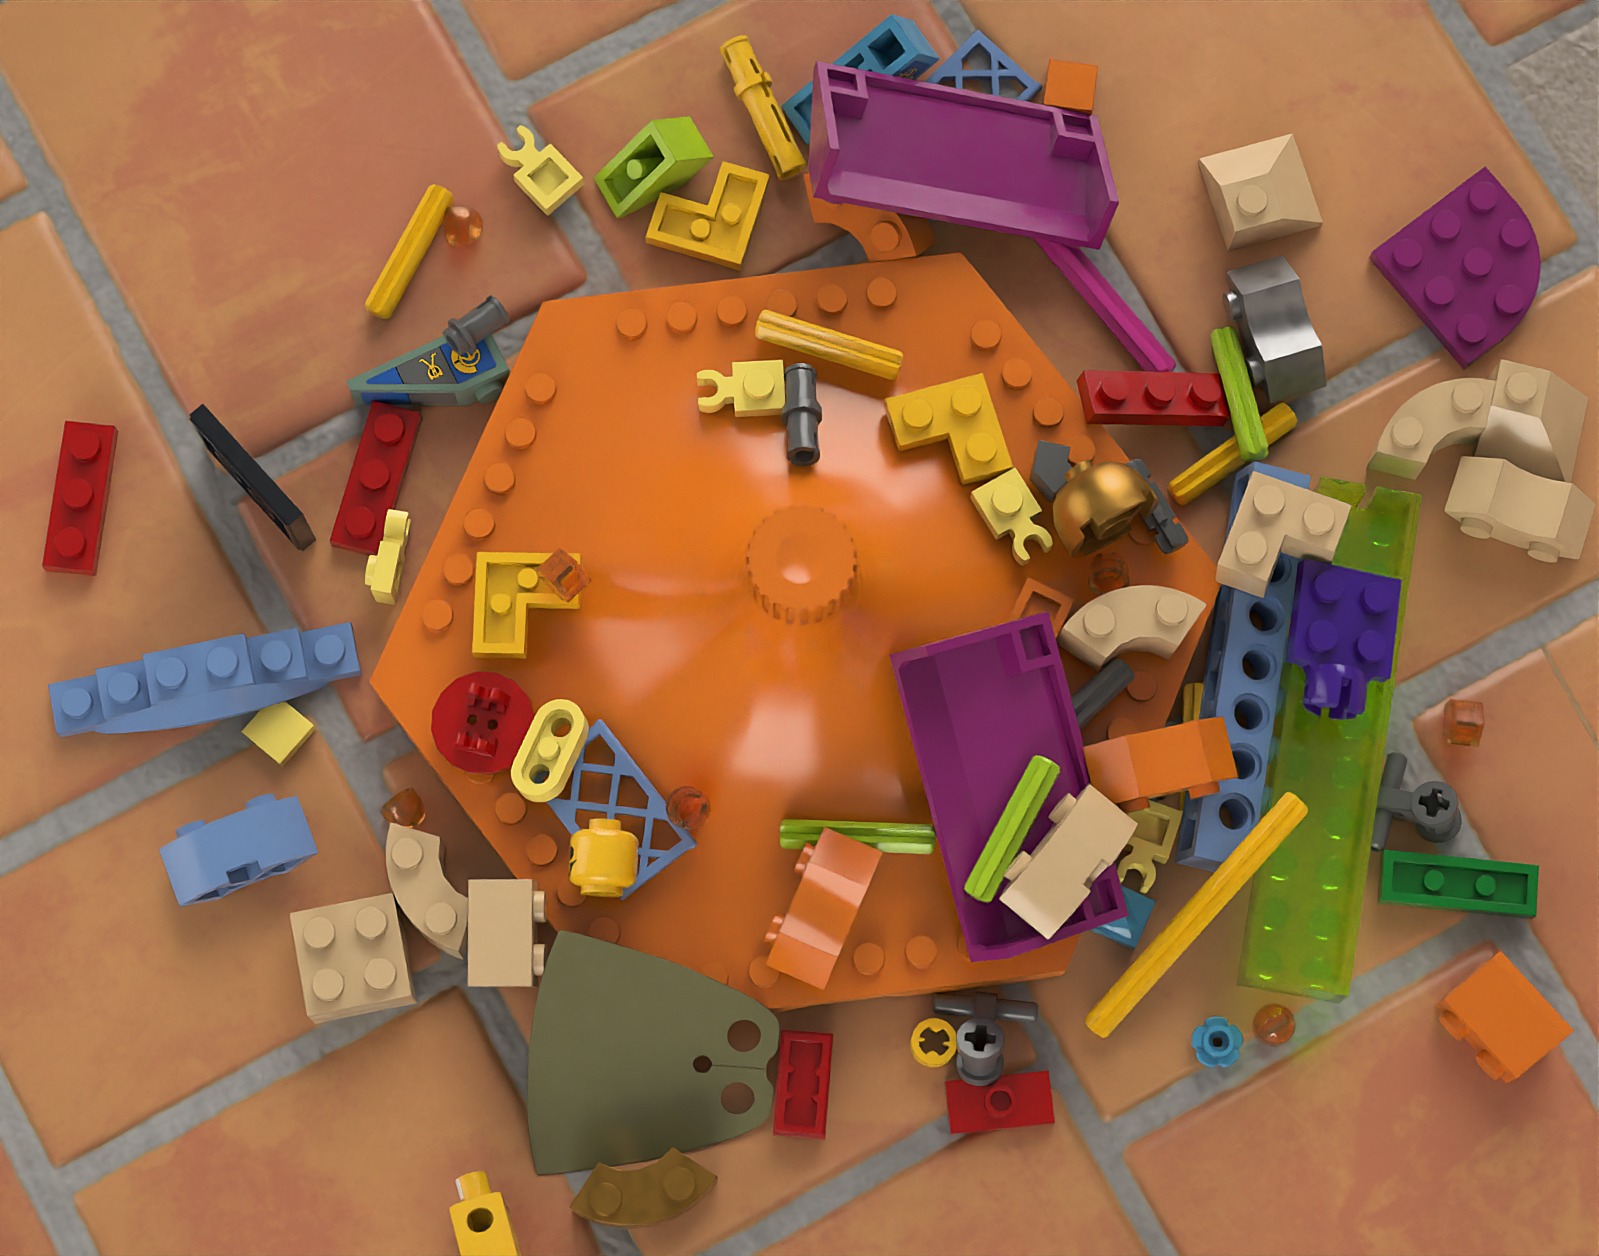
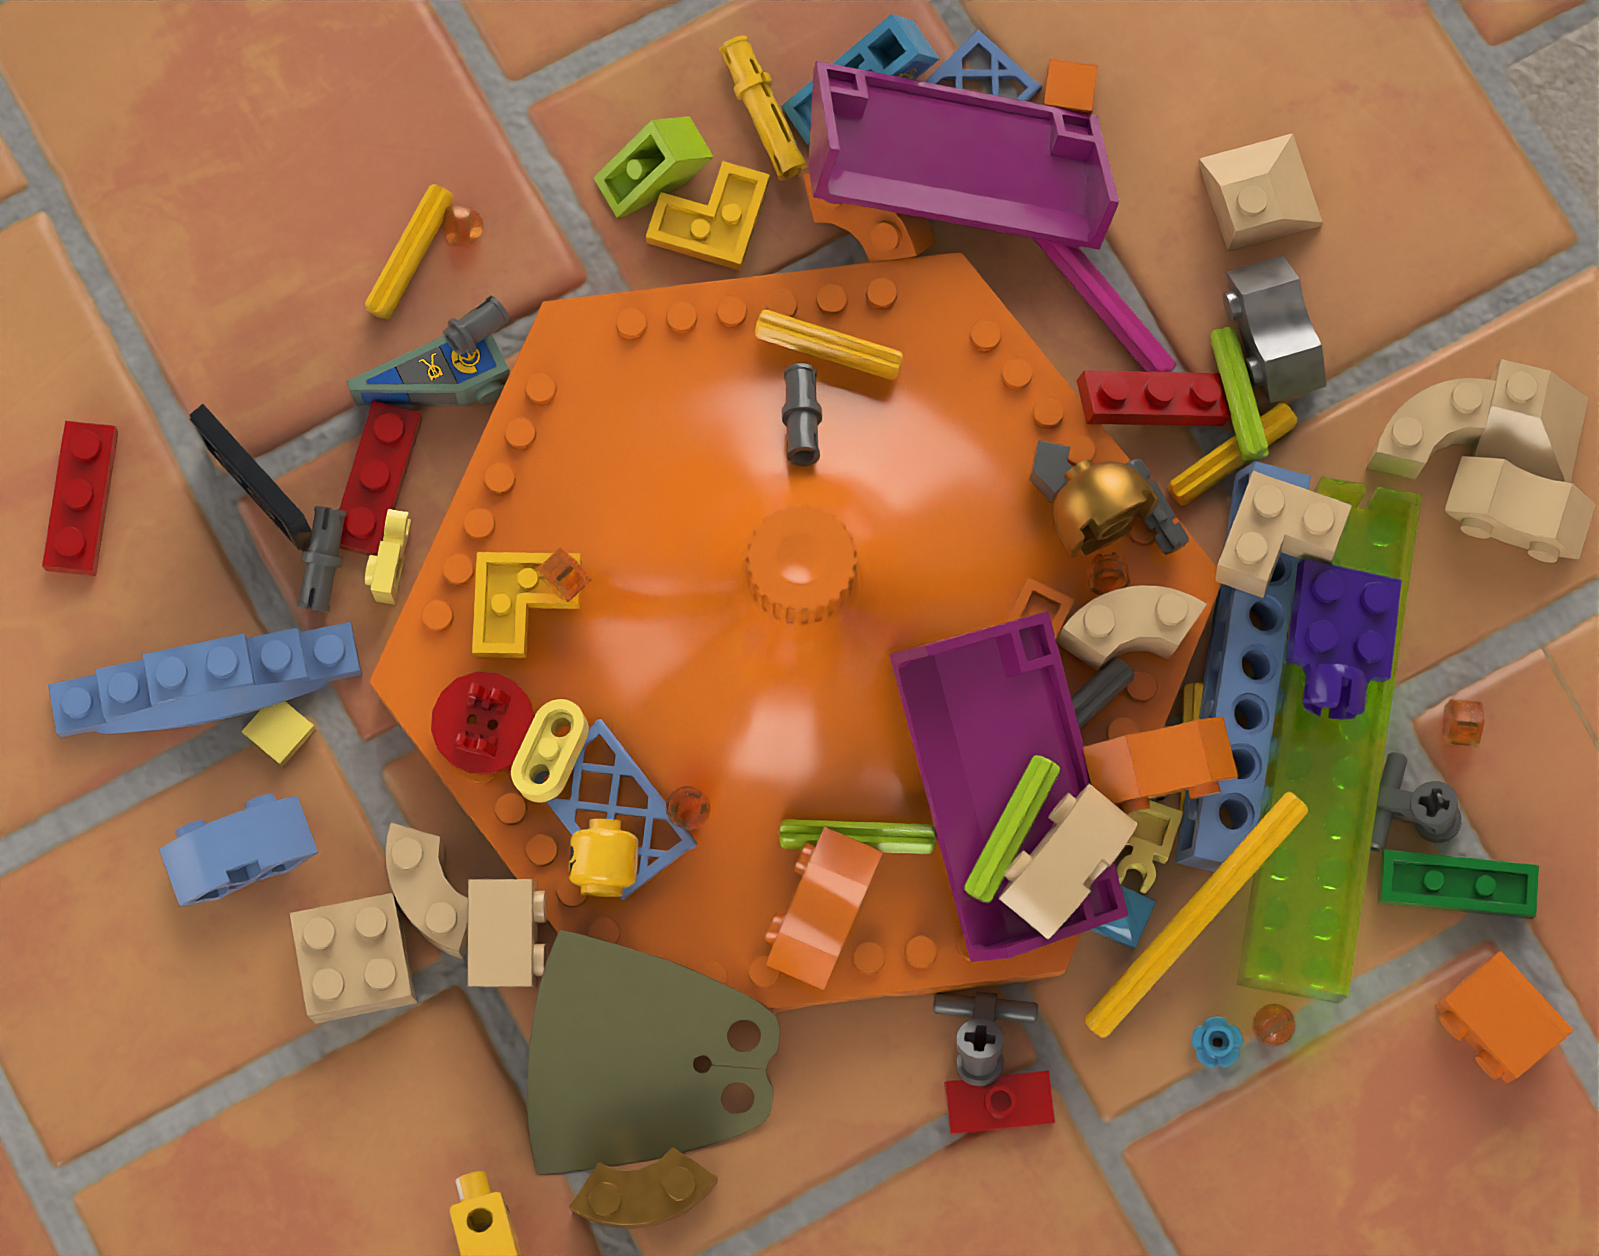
clear orange hinge [379,787,425,829] -> none
light yellow plate [497,125,584,216] -> none
light yellow plate [697,360,786,417] -> none
red plate [773,1029,834,1140] -> none
yellow plate [884,373,1013,486] -> none
yellow bush [910,1018,957,1068] -> none
light yellow plate [970,468,1053,566] -> none
magenta plate [1369,166,1541,370] -> none
none -> dark grey pin [297,506,347,612]

